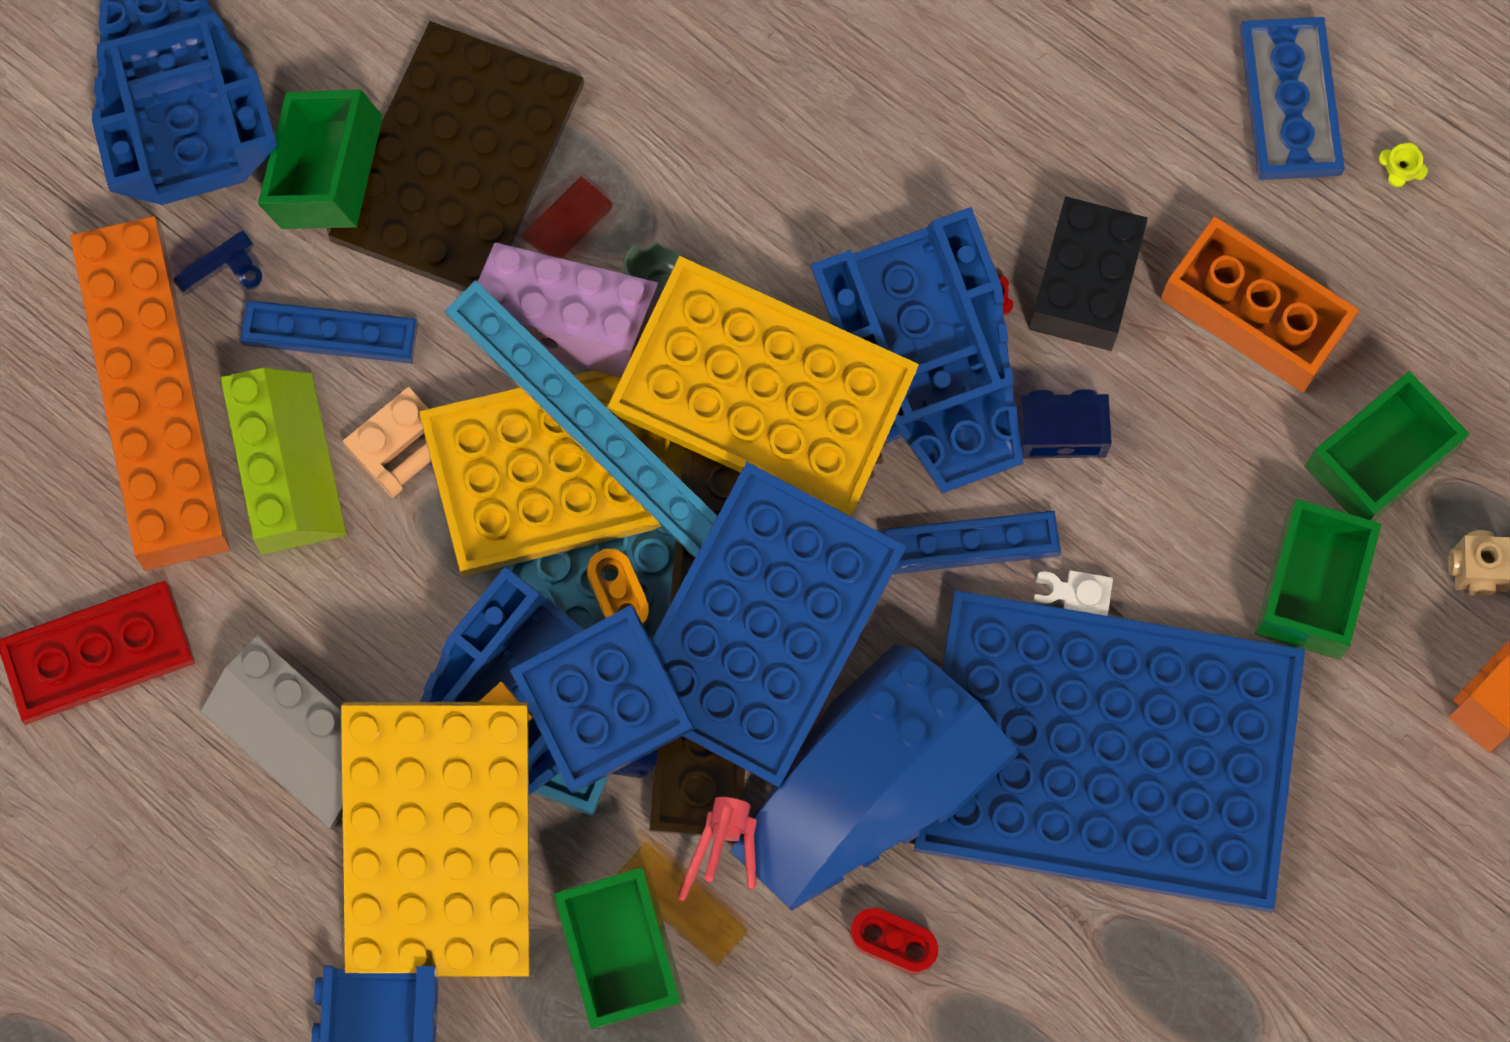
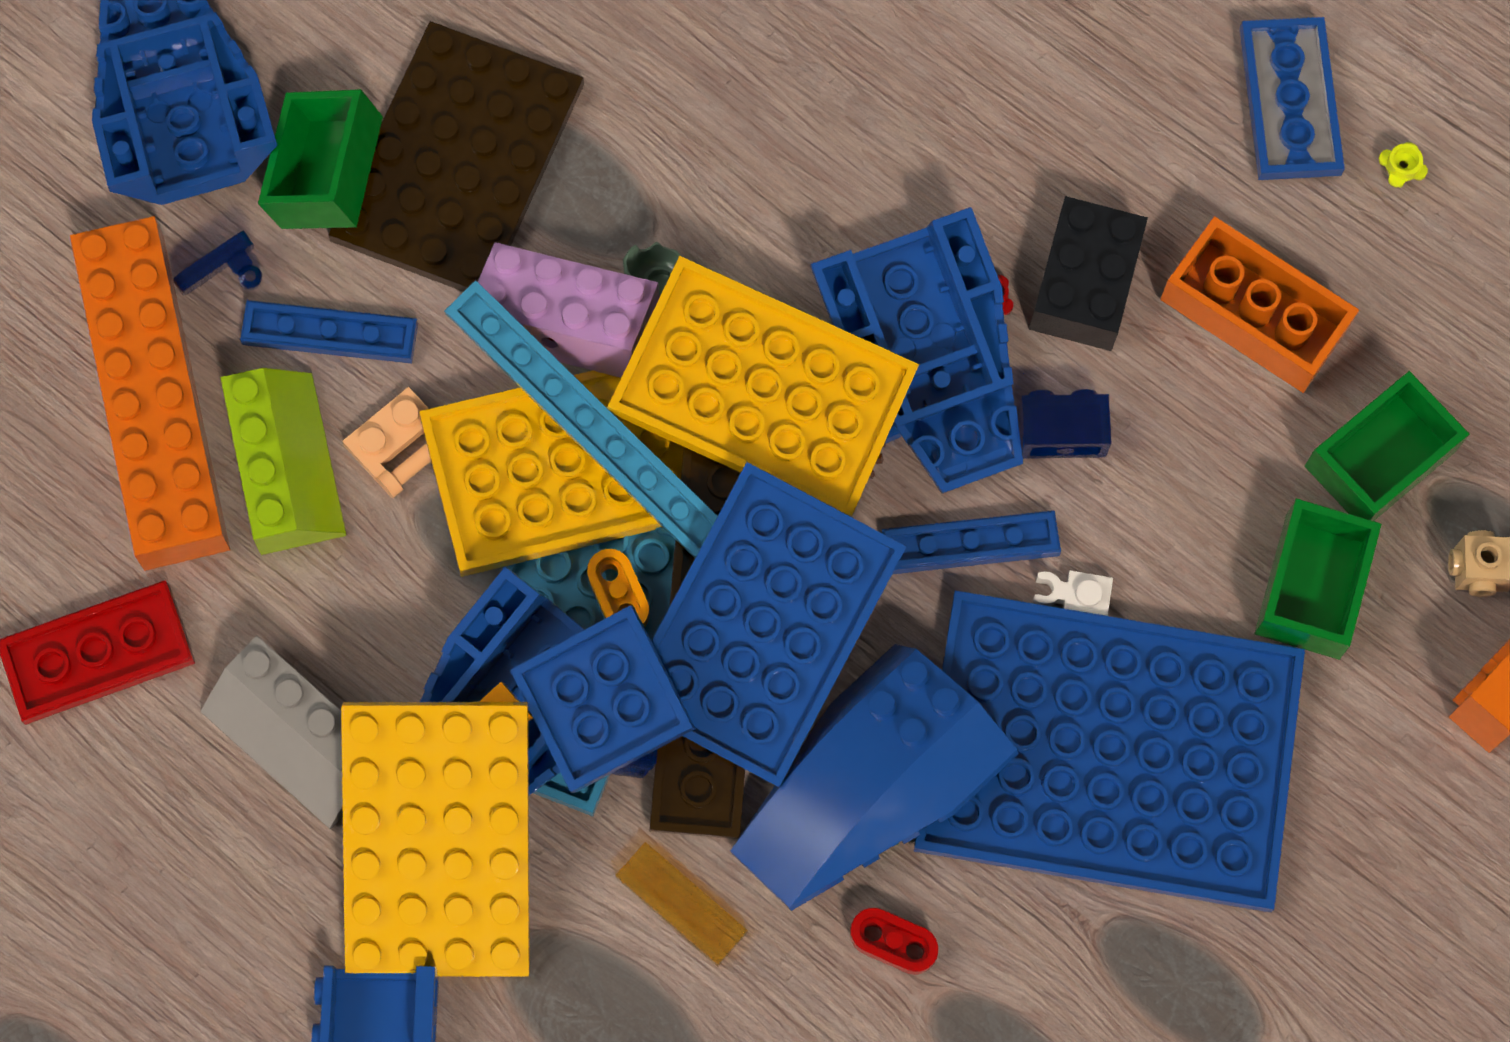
clear red plate [523,176,612,258] -> none
green piece [554,867,686,1029] -> none
coral plant [677,797,757,901] -> none

